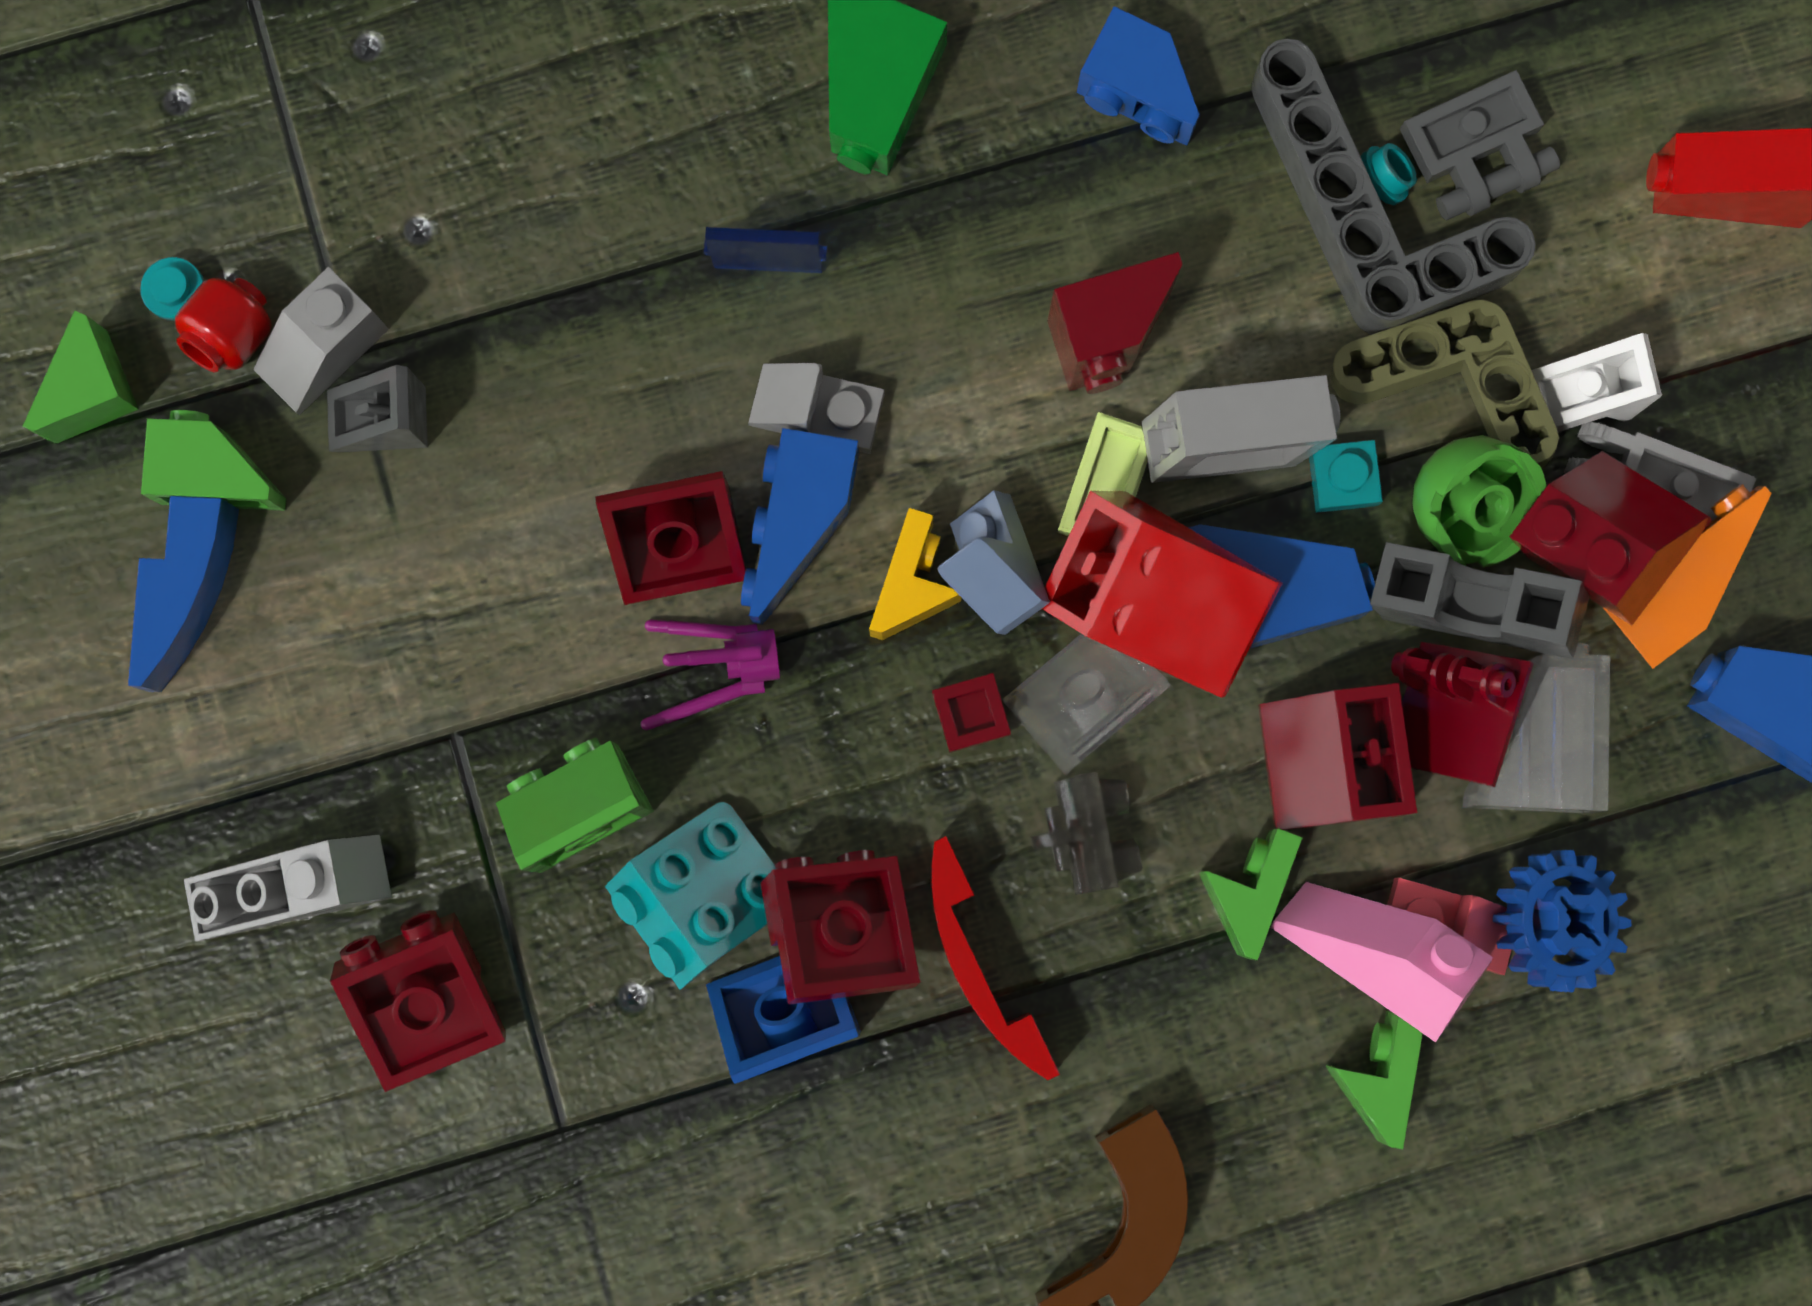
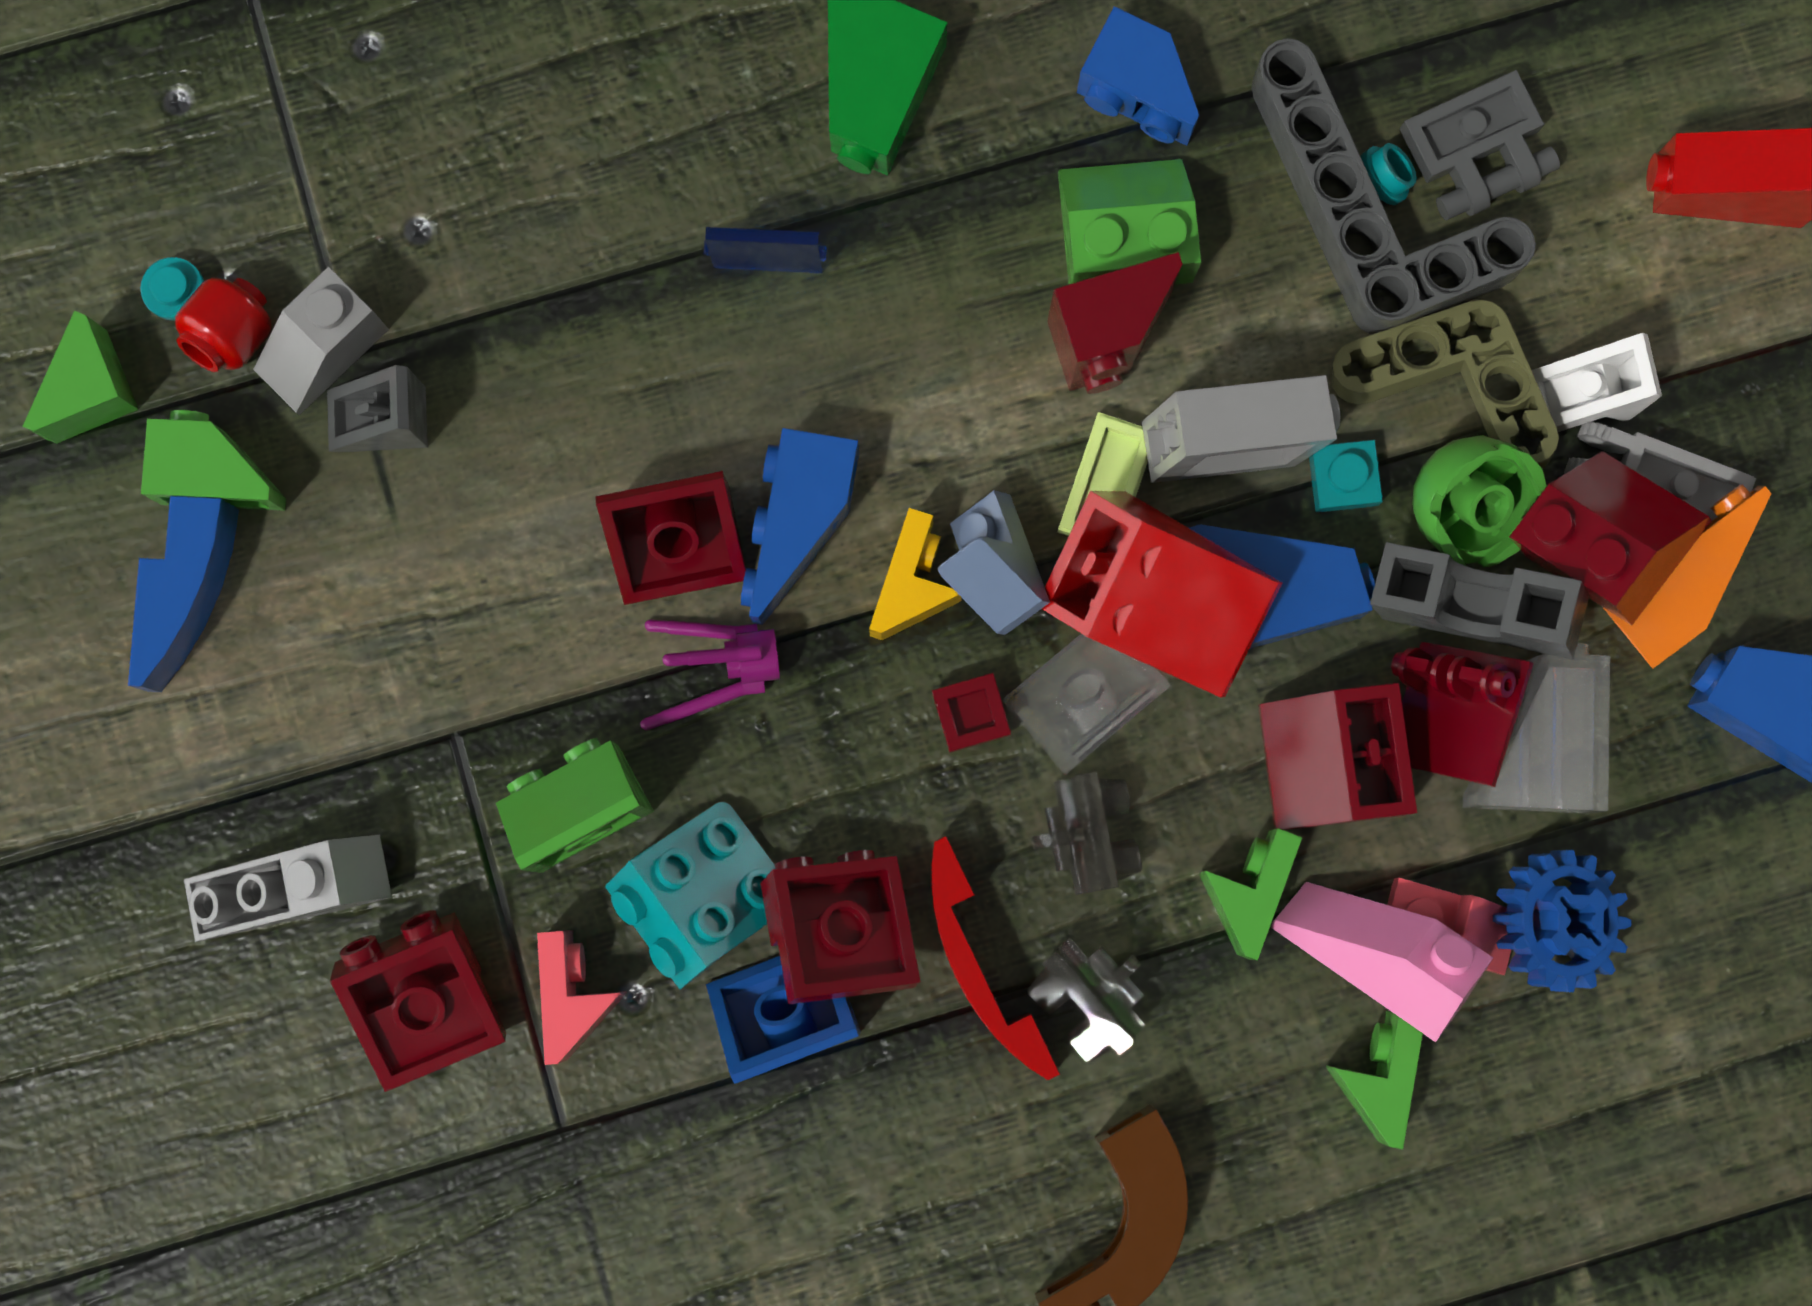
light grey slope [748,363,885,454] -> none
none -> coral slope [537,931,627,1065]
none -> clear smoke hips [1028,937,1145,1062]
none -> bright green slope [1058,159,1201,284]

